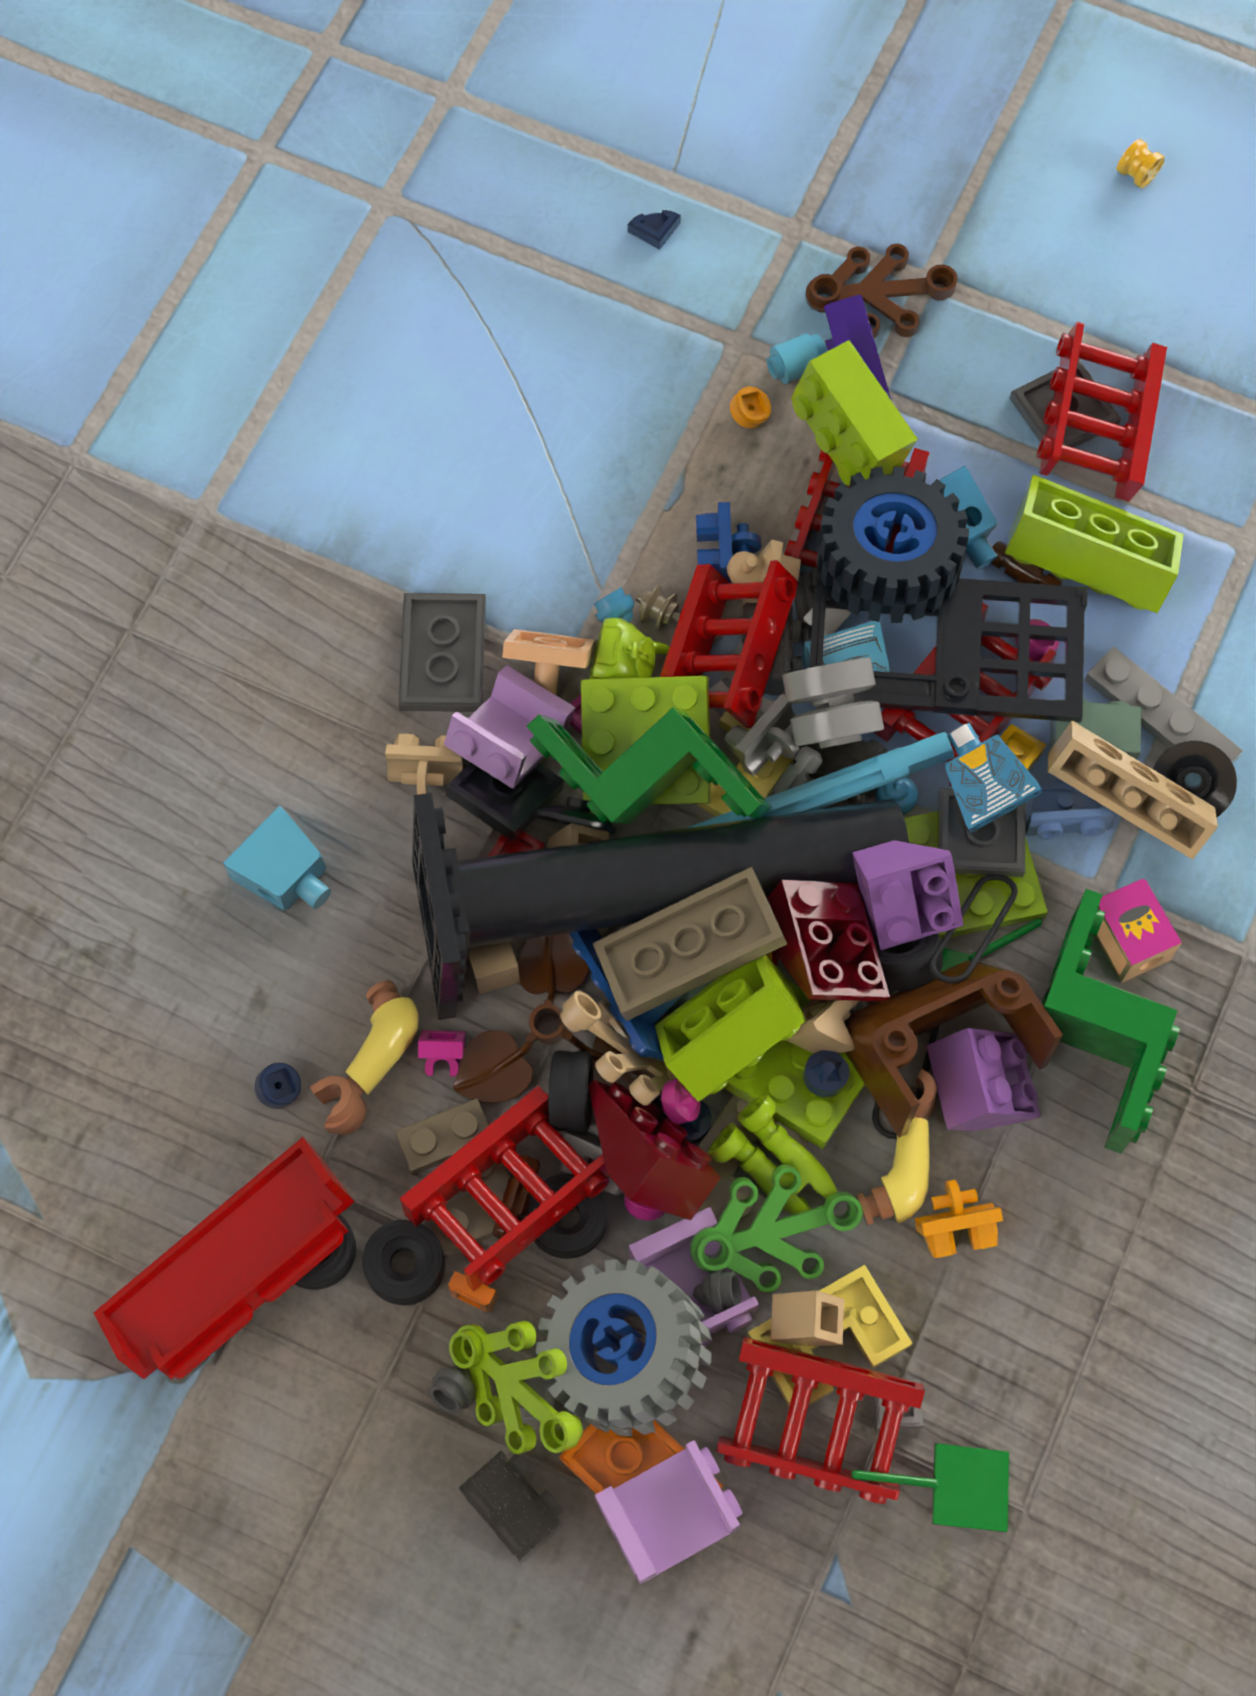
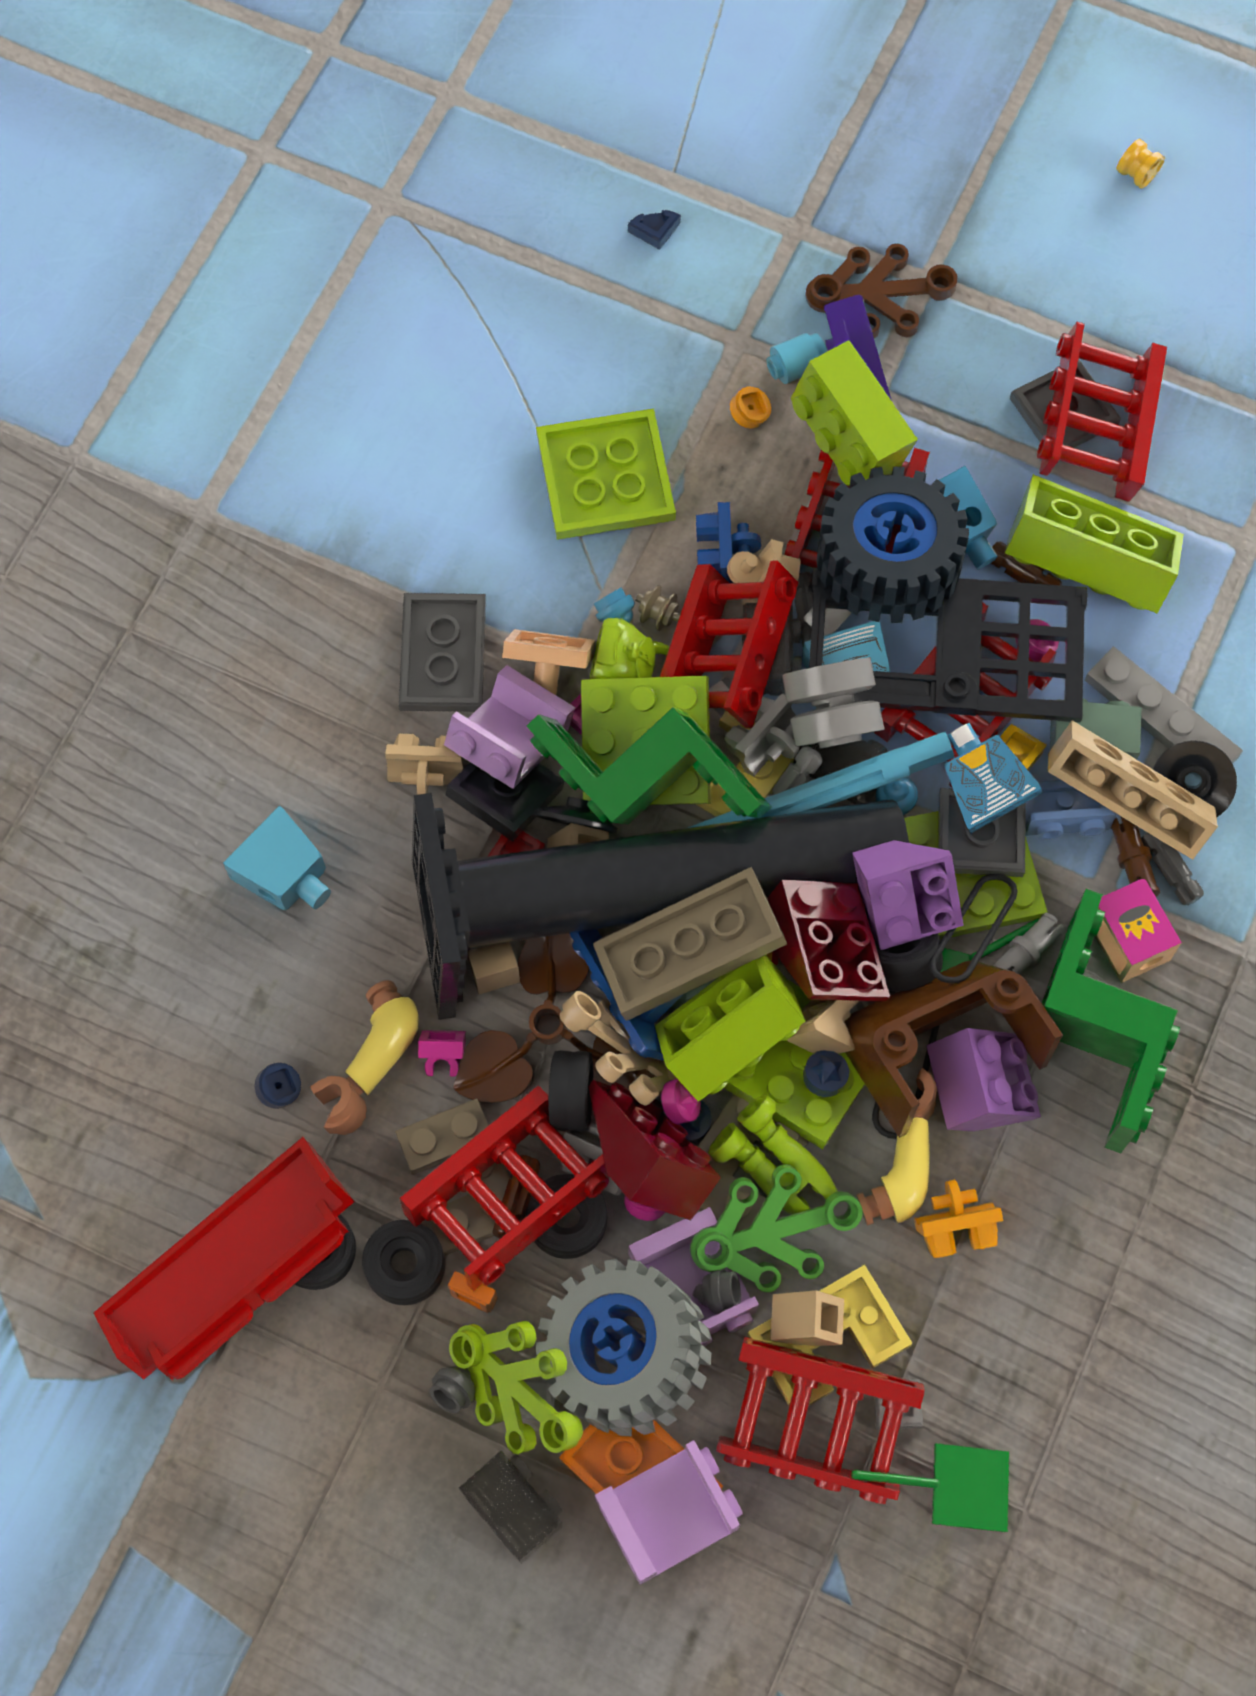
none -> lime plate [536,408,676,540]
none -> light grey pin [992,912,1065,975]
none -> reddish brown pin [1110,817,1160,897]
none -> dark grey axle [1142,833,1204,905]

